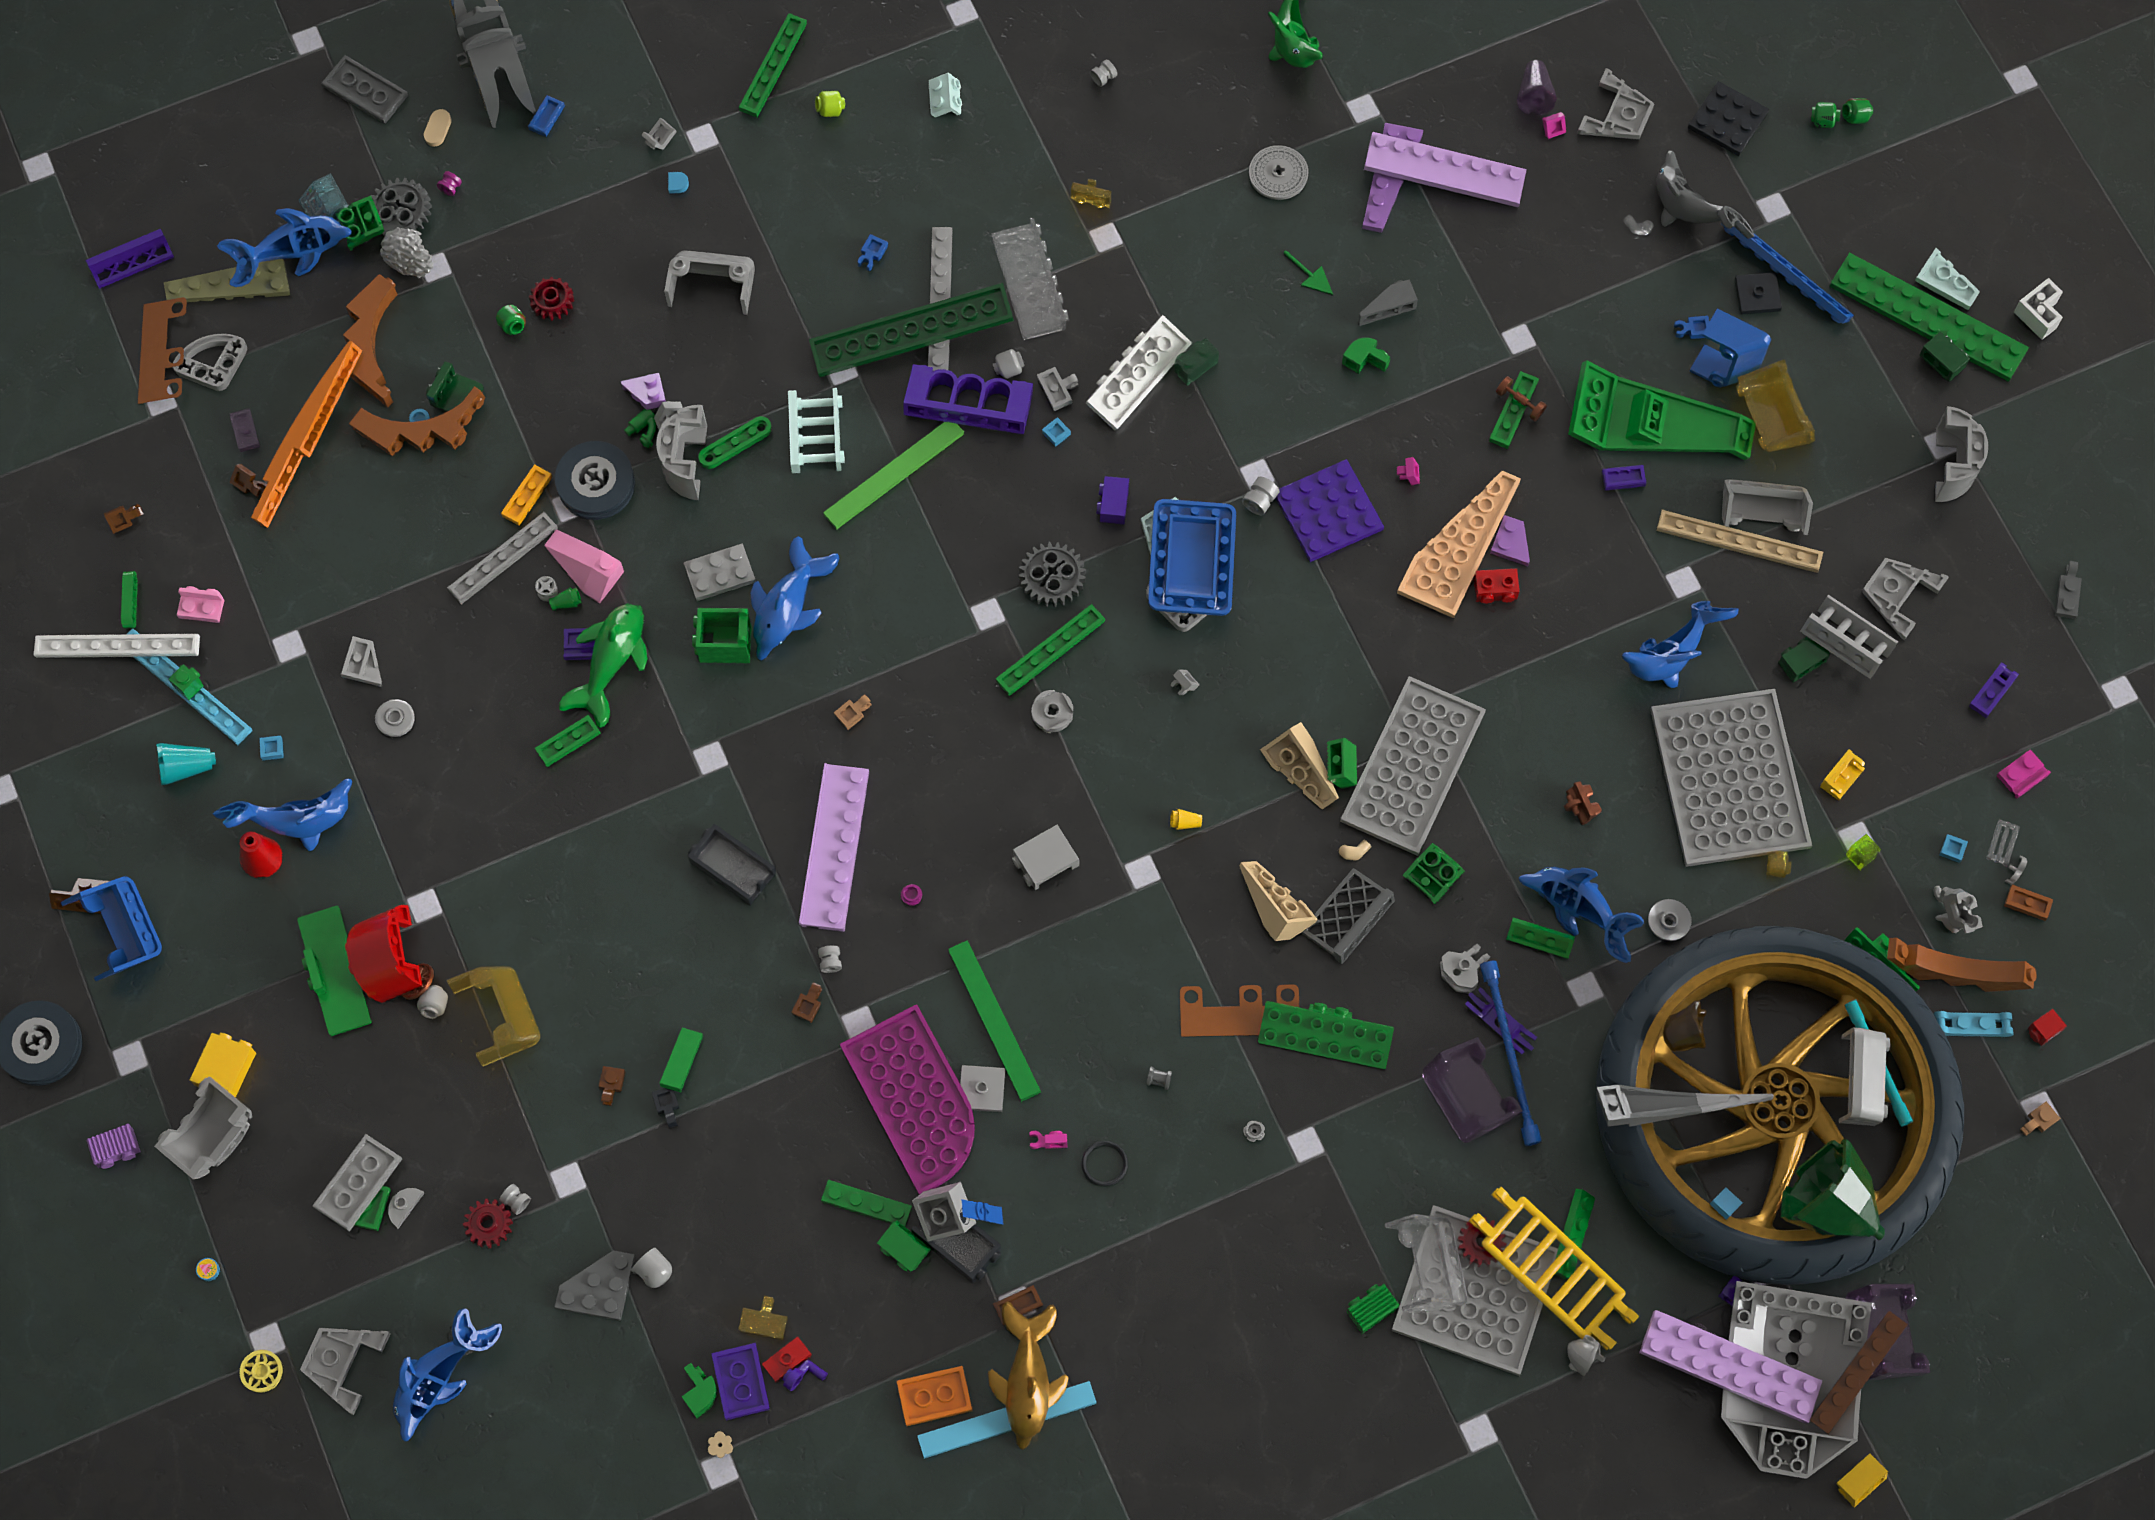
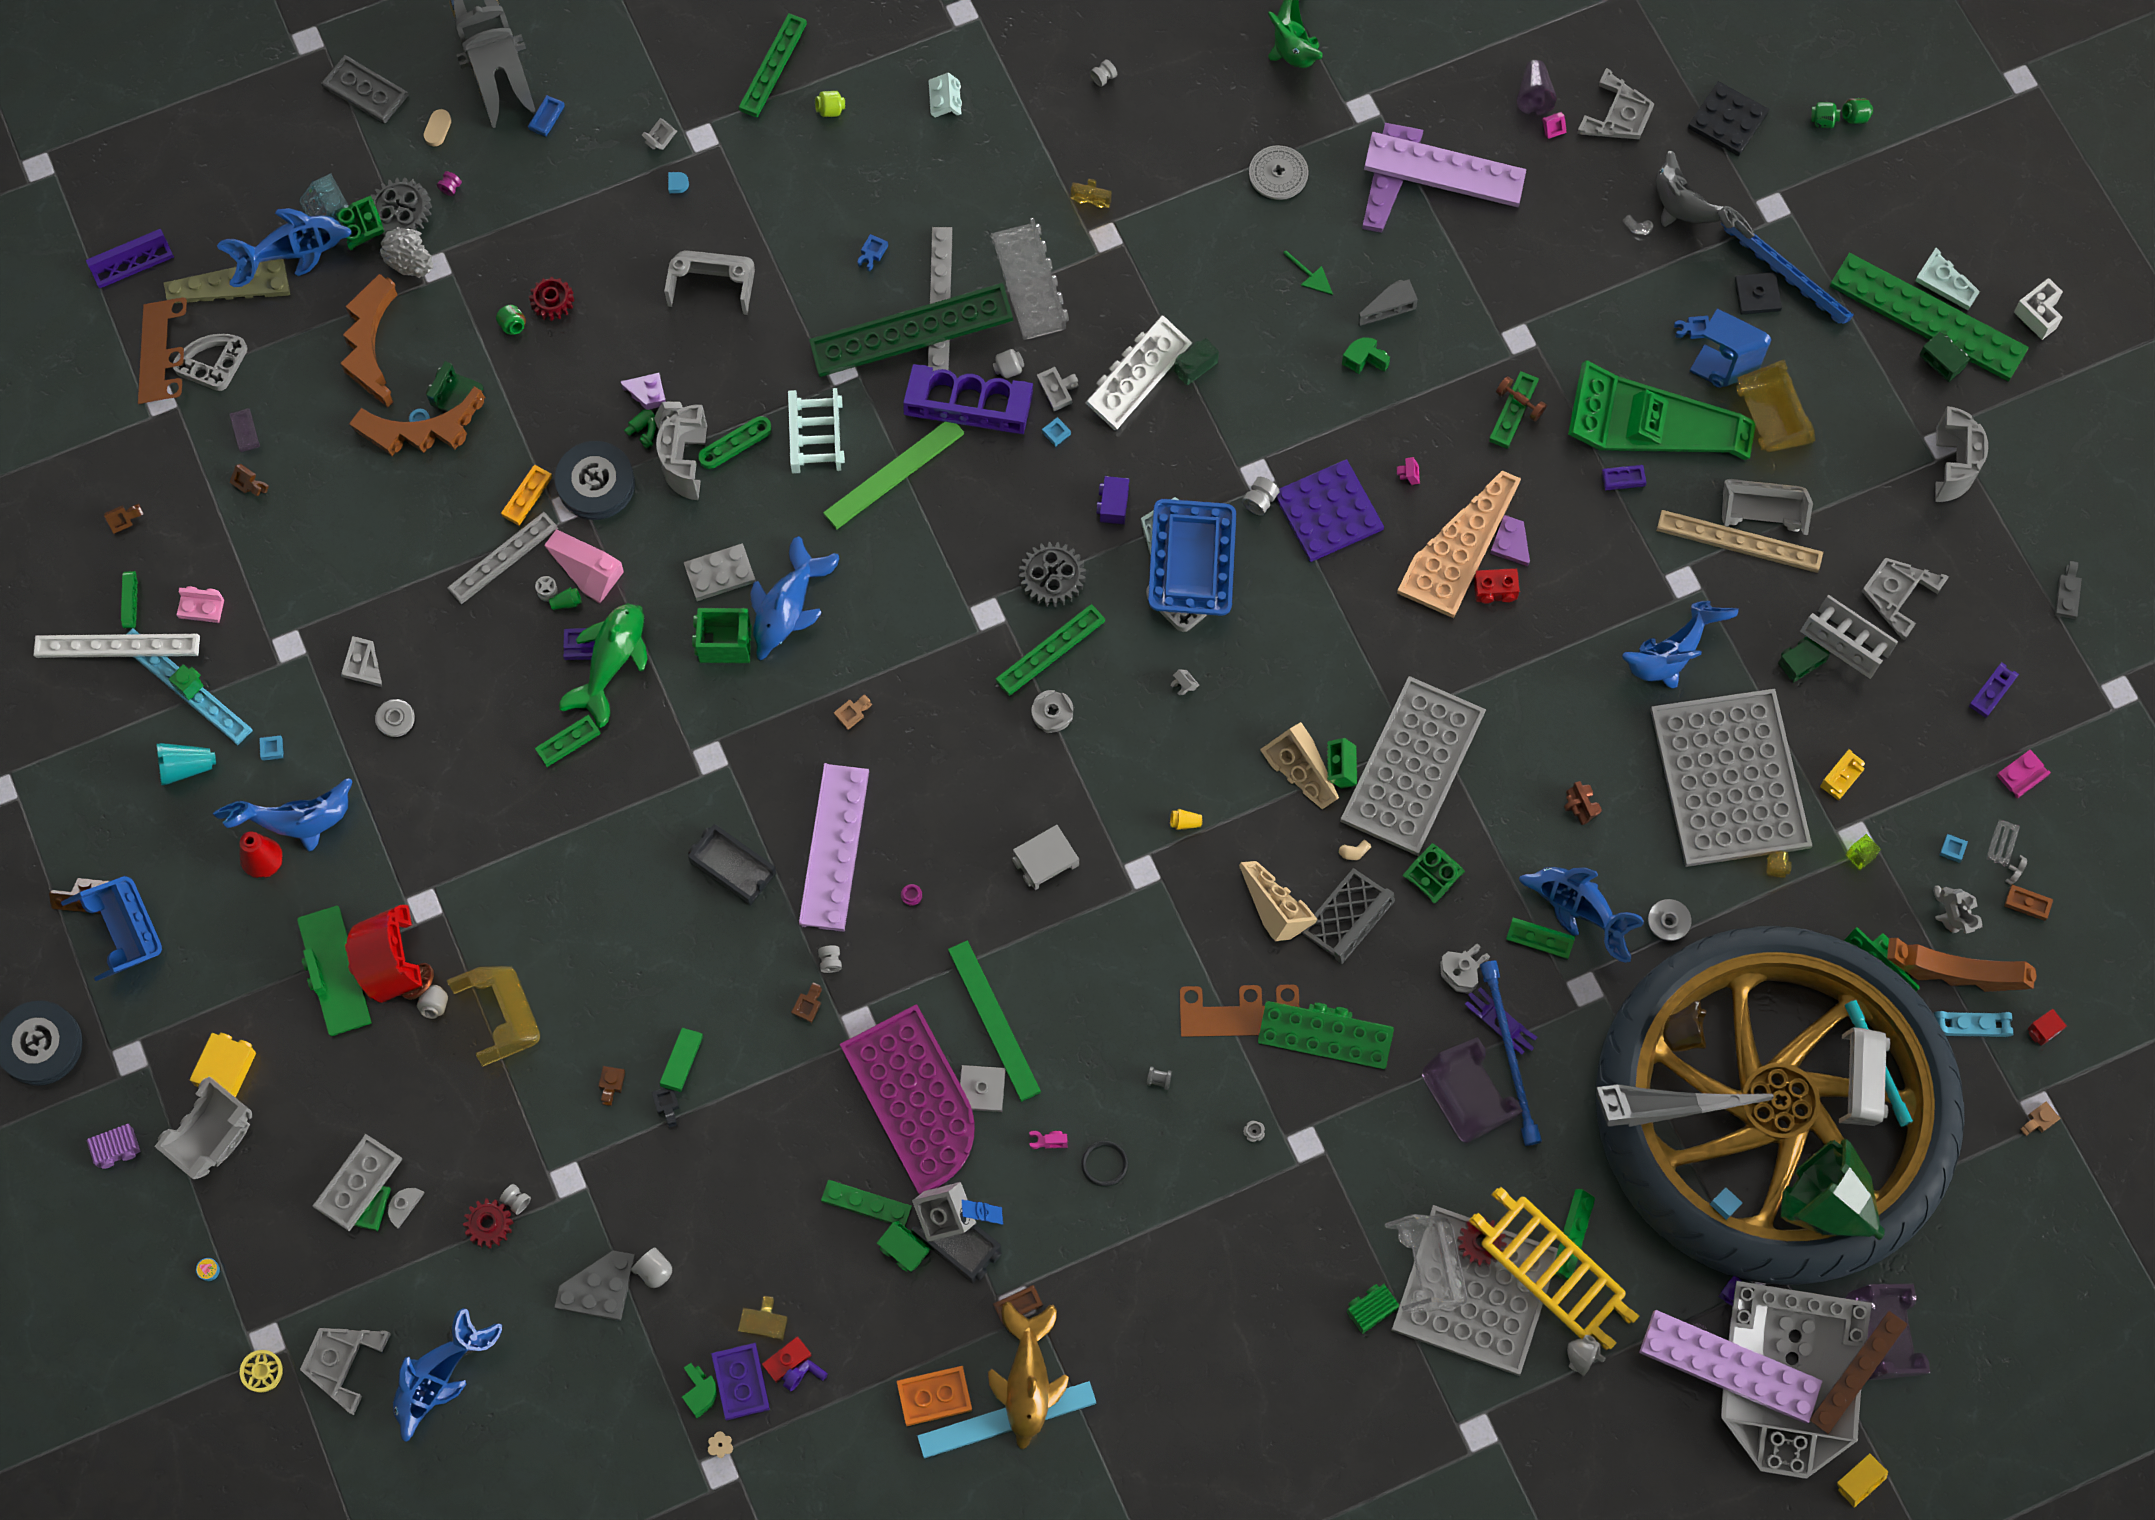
orange slope [251,341,362,528] -> none

